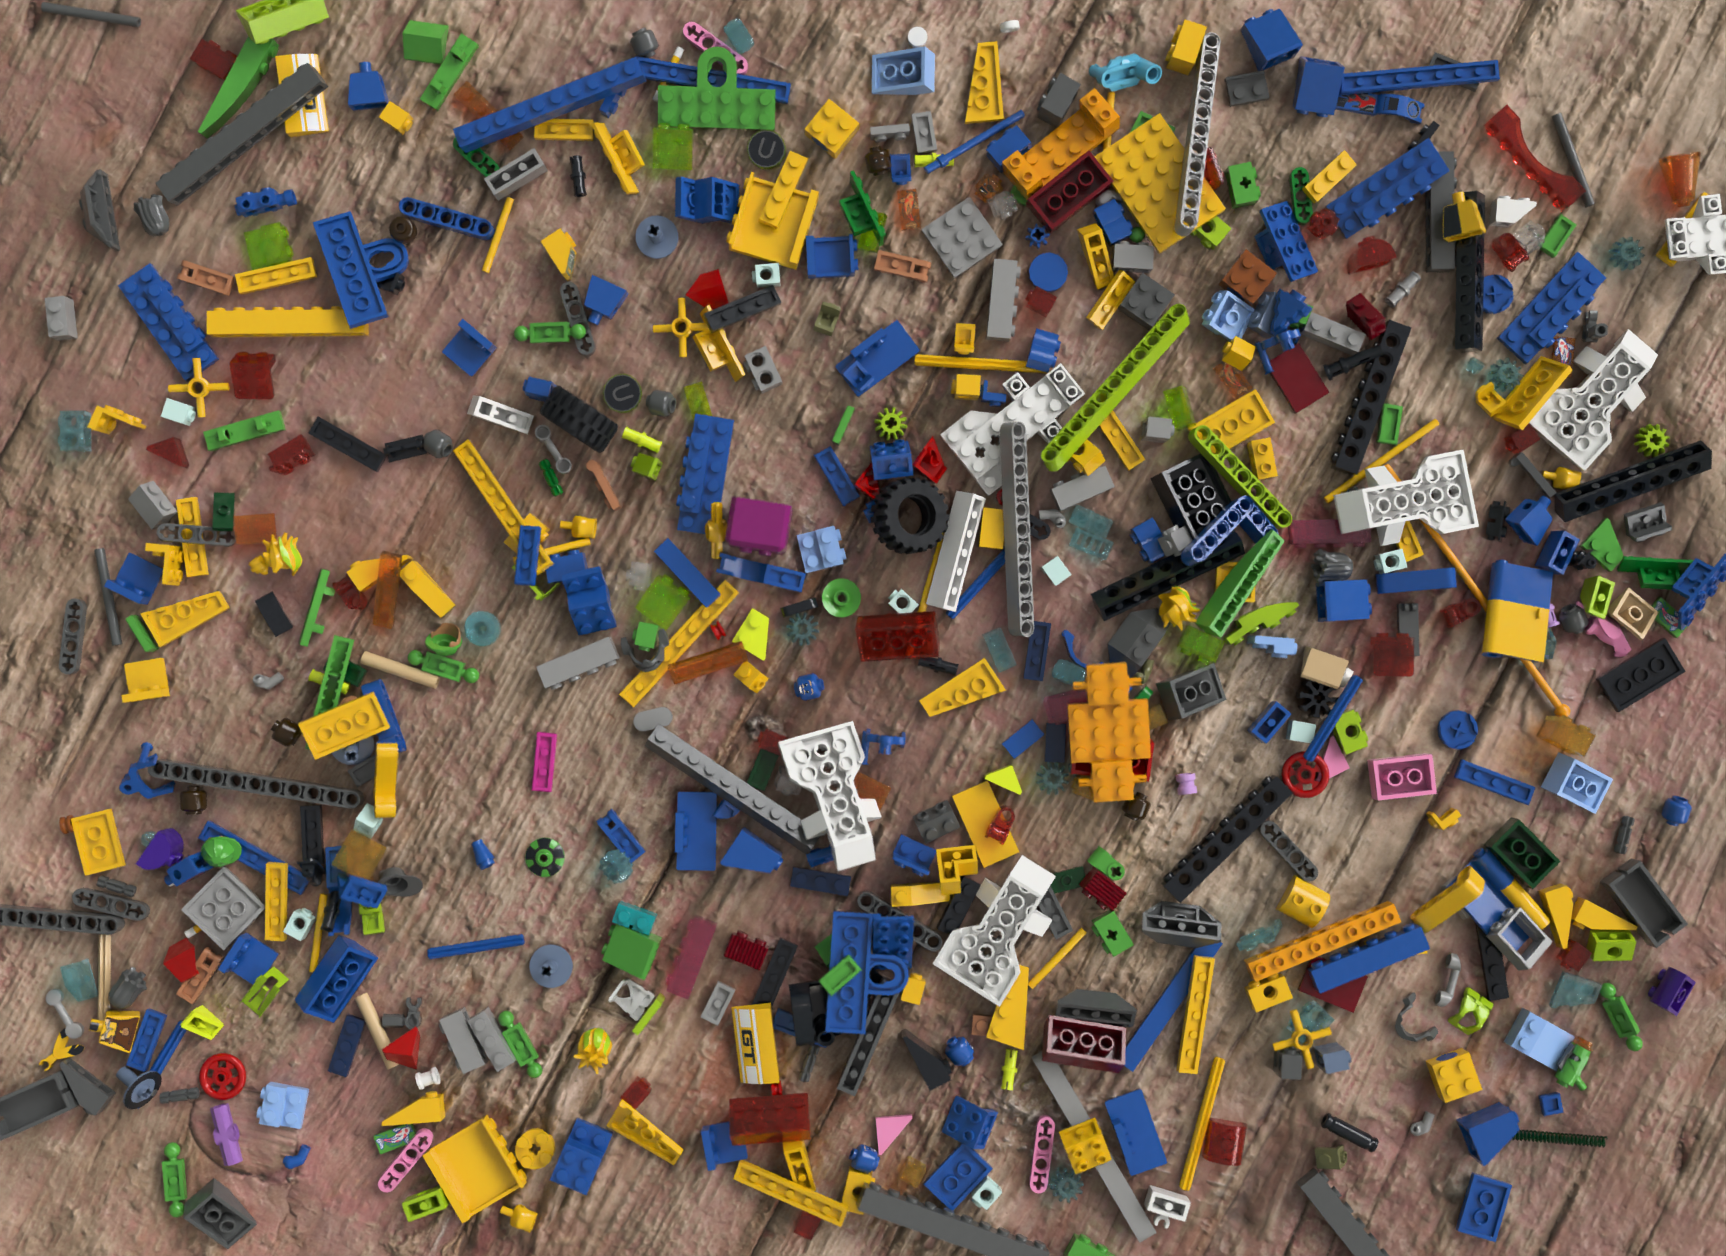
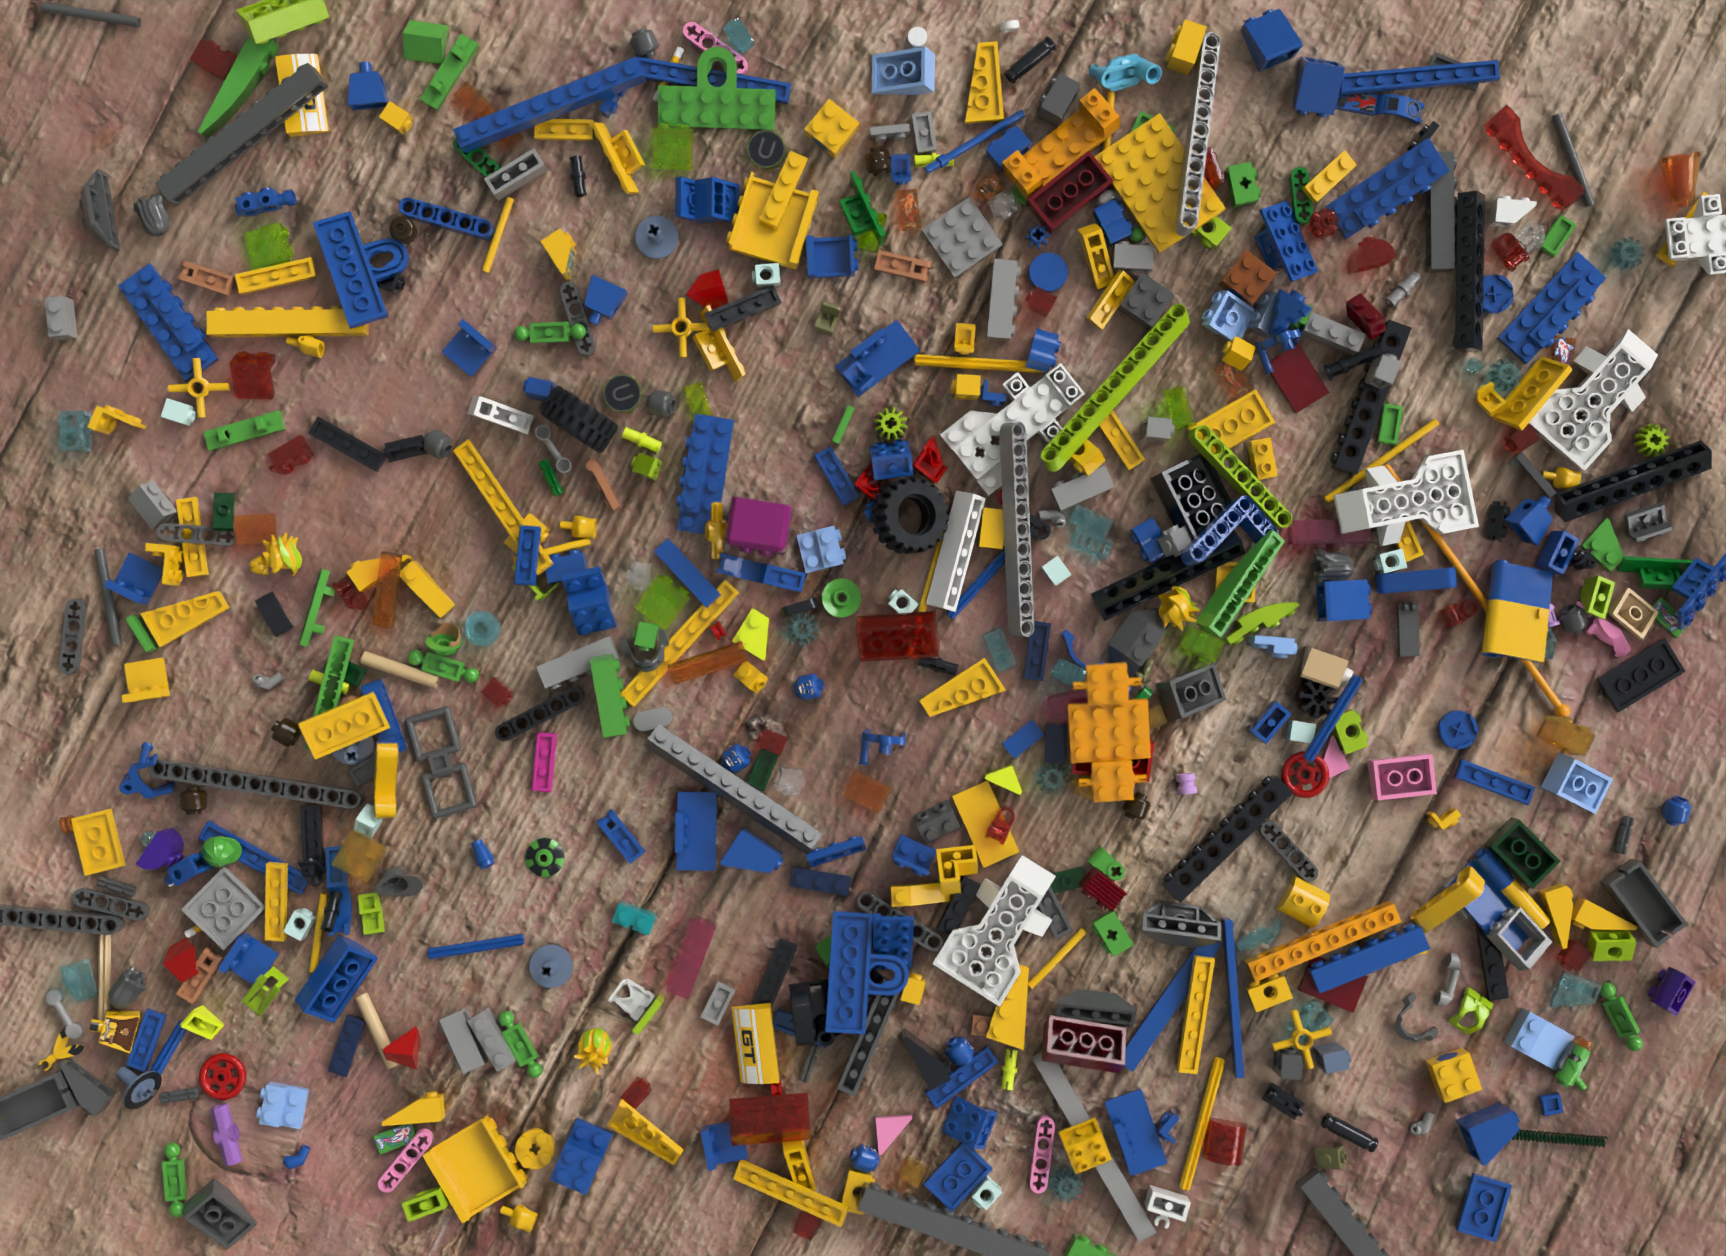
clear red slope [146,437,189,468] -> none
blue bracket [336,873,387,909] -> none
dark grey bar [382,997,422,1029] -> none
white bush [415,1067,440,1090] -> none
clear light blue gear [599,849,633,884] -> none
bright green slope [601,924,662,980] -> none
blue tile [712,799,740,819] -> none
dark red brick [723,930,769,970] -> none
light grey brick [743,346,783,394] -> none
white piece [778,721,881,871] -> none
bright green tile [818,954,862,996] -> none
dark grey plate [1225,70,1270,107] -> none
clear red bracket [1371,633,1414,677] -> none
yellow torso [1443,192,1486,242] -> none
dark grey bar [1582,310,1608,342] -> none
none -> yellow piece [286,335,325,358]
none -> dark grey bar [405,706,477,819]
none -> clear red brick [481,677,515,708]
none -> black beam [495,687,585,741]
none -> bright green brick [590,654,630,738]
none -> blue head [721,744,751,773]
none -> blue tile [924,1045,999,1109]
none -> black axle [1004,37,1056,84]
none -> blue bracket [1156,1109,1180,1144]
none -> blue tile [1221,917,1244,1078]
none -> black hinge [1261,1082,1305,1120]
none -> light grey brick [1364,354,1402,389]

